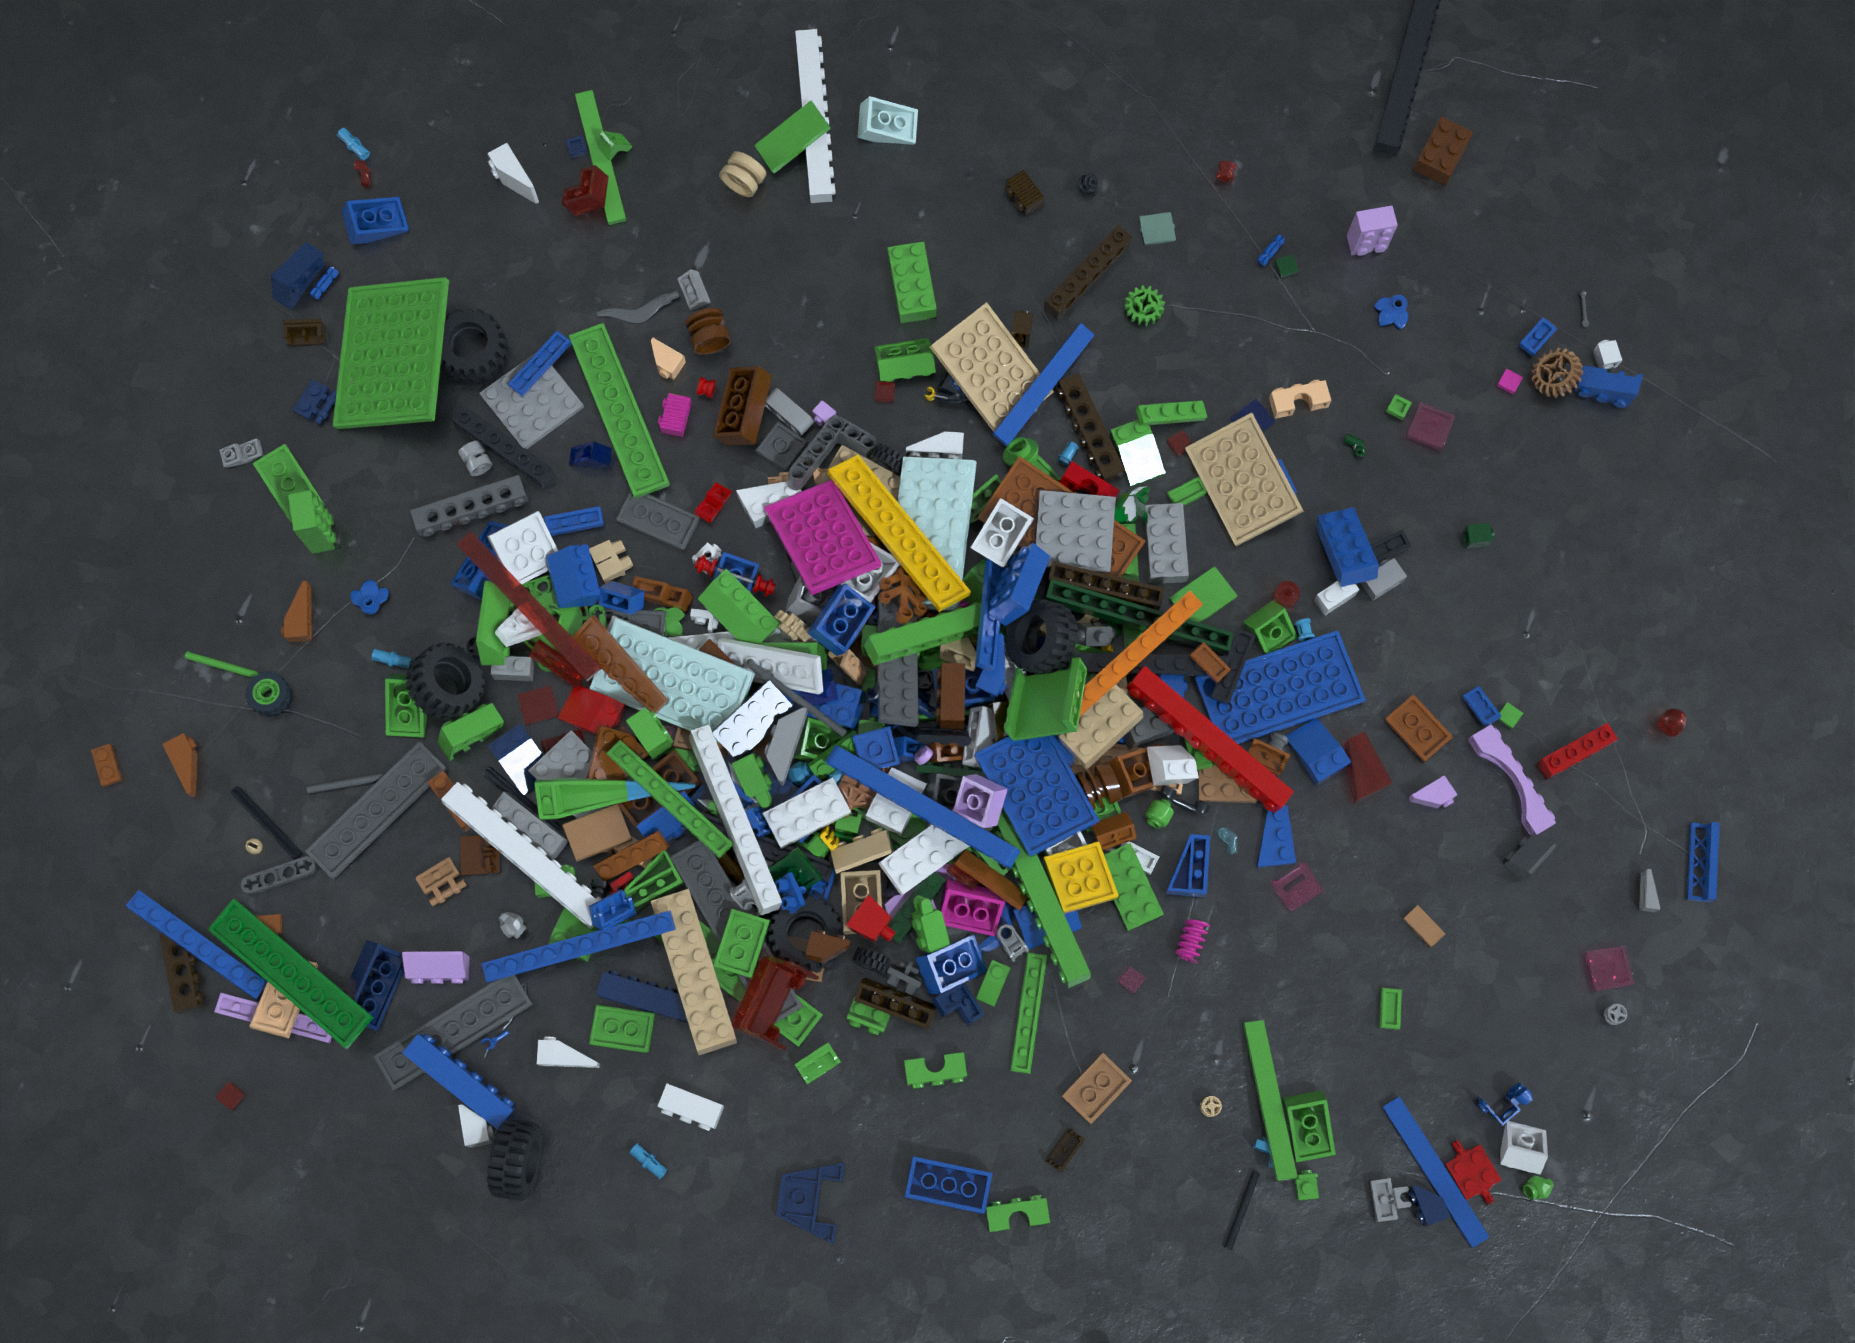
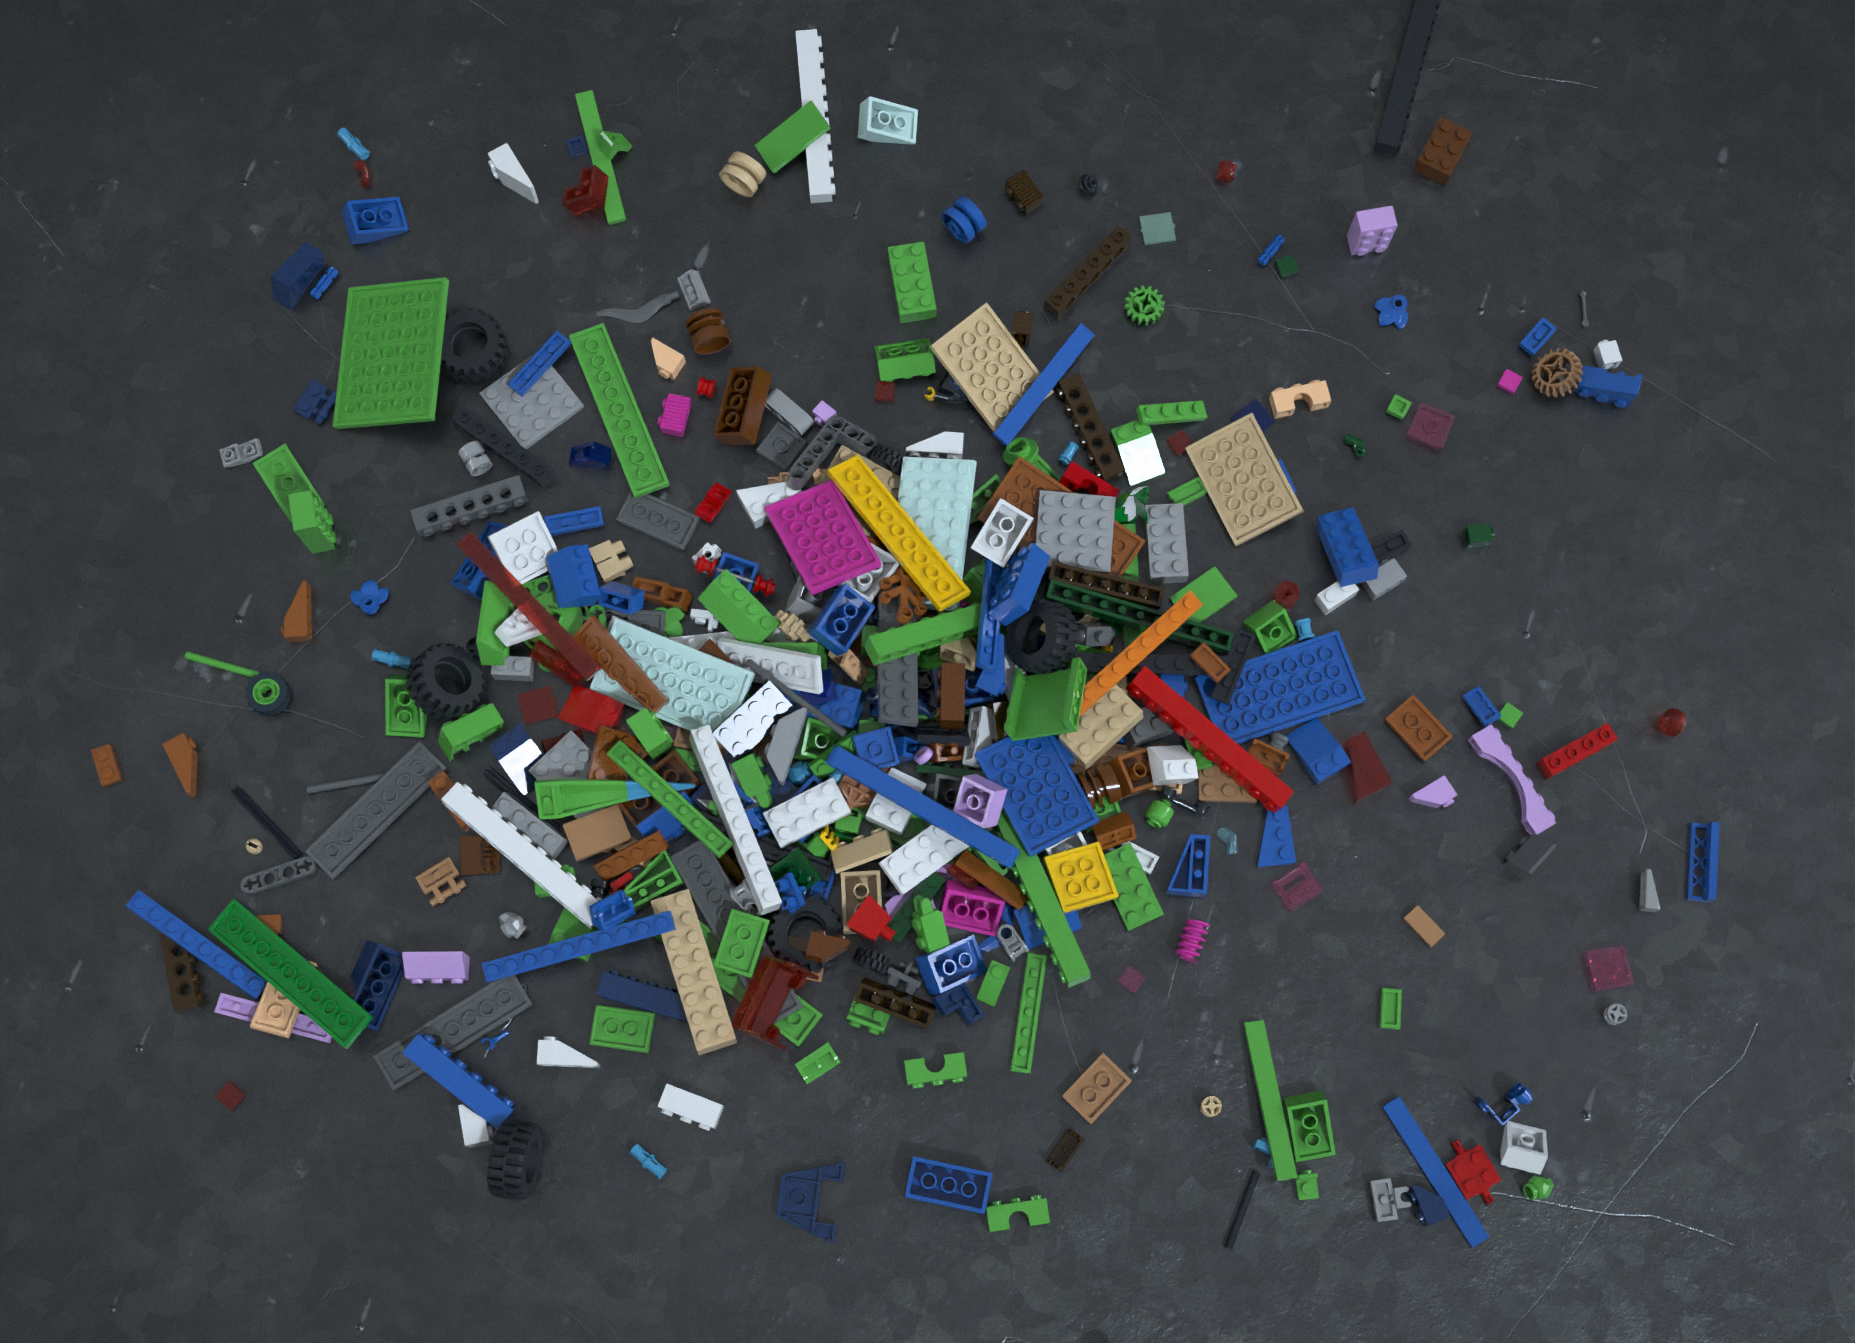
dark brown hinge [283,318,325,346] -> none
none -> blue wheel [941,196,987,244]

